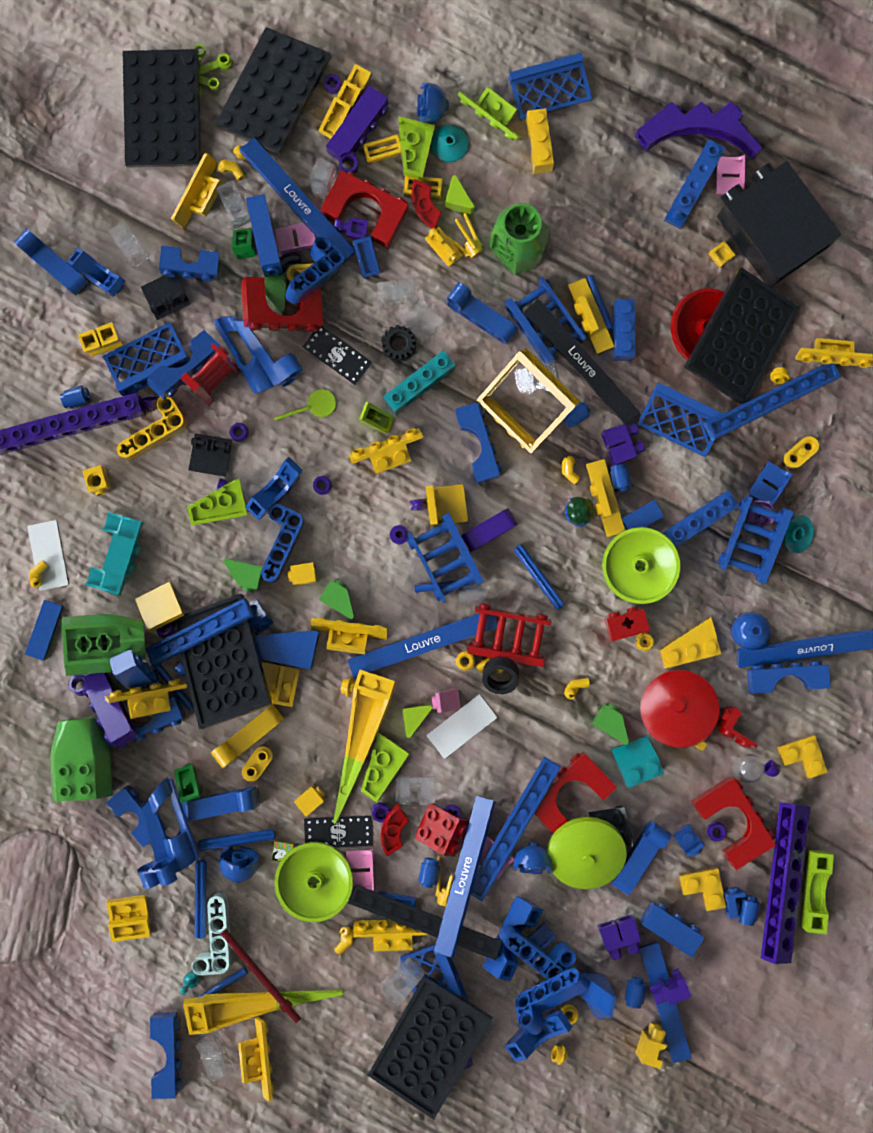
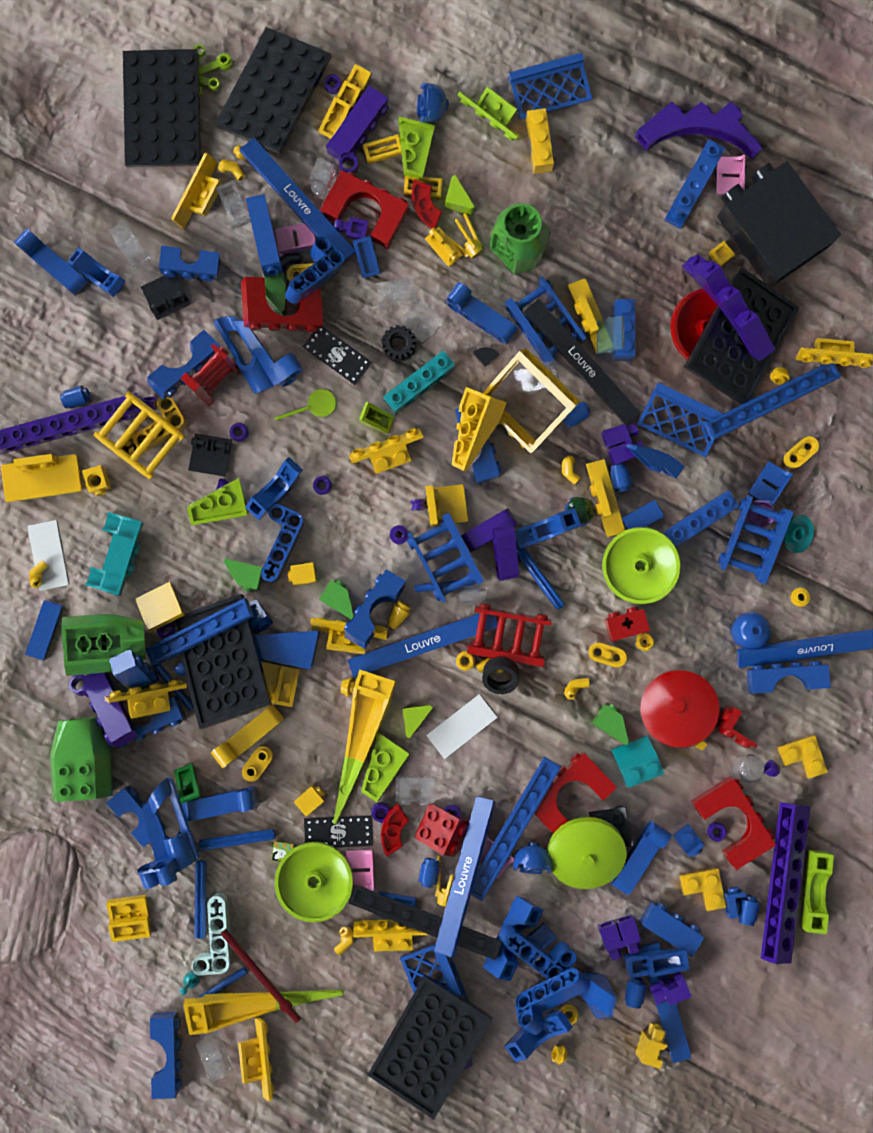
yellow hips [78,322,123,357] -> none
blue fence [103,322,190,396] -> none
blue cylinder [220,846,259,883] -> none
green slope [232,228,255,259] -> none
clear brick [379,957,426,1007] -> none
teal dish [431,125,468,162] -> none
bright pink slope [432,689,461,713] -> none
blue bar [586,275,613,330] -> none
yellow wing [660,617,721,668] -> none
none -> yellow bracket [1,454,82,502]
none -> yellow bar [94,391,185,480]
none -> blue arch [344,569,406,649]
none -> yellow cone [387,600,412,630]
none -> yellow wedge [452,387,507,471]
none -> black tile [473,347,499,367]
none -> dark purple beam [492,525,519,581]
none -> blue arch [514,508,581,550]
none -> yellow plate [588,643,627,667]
none -> clear light blue piece [597,315,624,354]
none -> blue slope [624,949,690,979]
none -> blue slope [626,444,685,479]
none -> dark purple arch [682,254,775,361]
none -> yellow plate [790,588,810,607]

